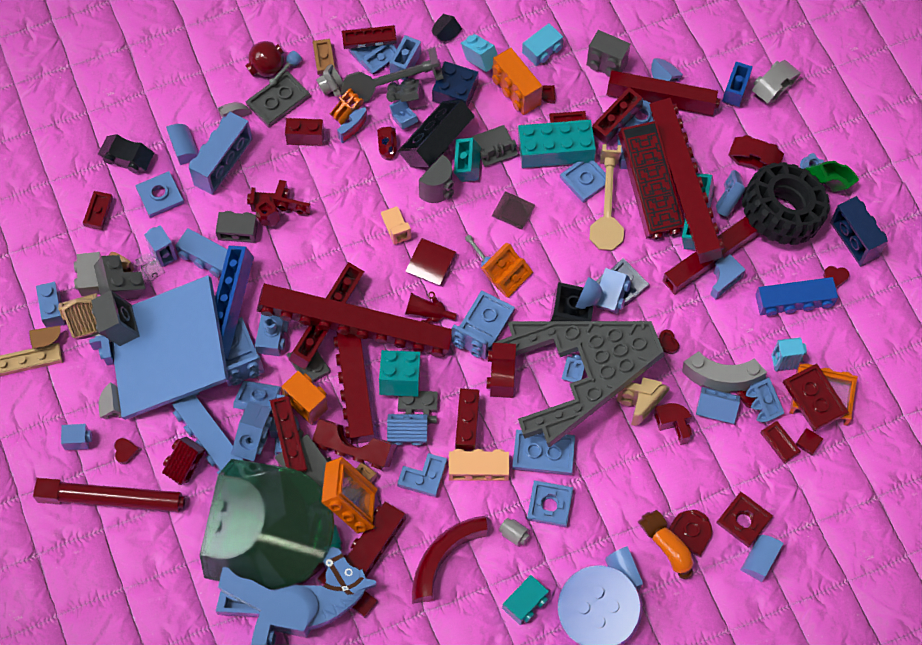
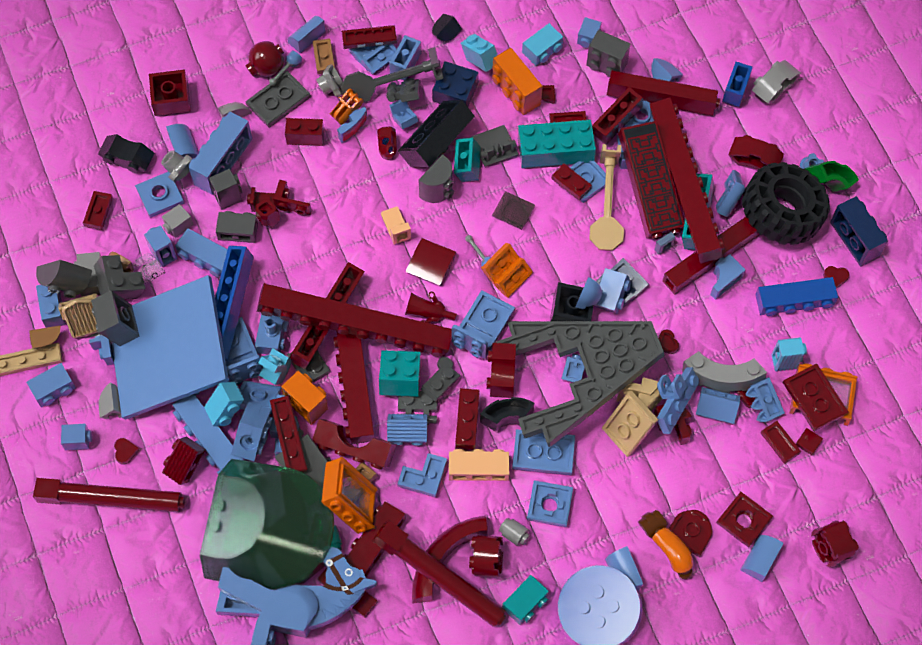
none -> medium blue brick [26,363,76,407]
none -> dark grey brick [36,260,92,298]
none -> dark red brick [149,69,191,116]
none -> light grey piece [161,150,192,182]
none -> light grey brick [162,204,193,238]
none -> medium azure brick [204,382,244,426]
none -> dark grey brick [209,169,243,210]
none -> medium azure brick [258,348,291,385]
none -> medium blue brick [287,16,326,53]
none -> dark red brick [372,520,506,627]
none -> dark grey hinge [421,357,460,402]
none -> dark red brick [469,535,503,578]
none -> black brick [480,397,535,432]
none -> dark red plate [551,163,592,201]
none -> medium blue brick [577,17,602,48]
none -> tan tile [601,391,658,457]
none -> sand blue tile [654,232,675,254]
none -> medium blue plate [657,367,699,434]
none -> dark red brick [811,520,859,567]

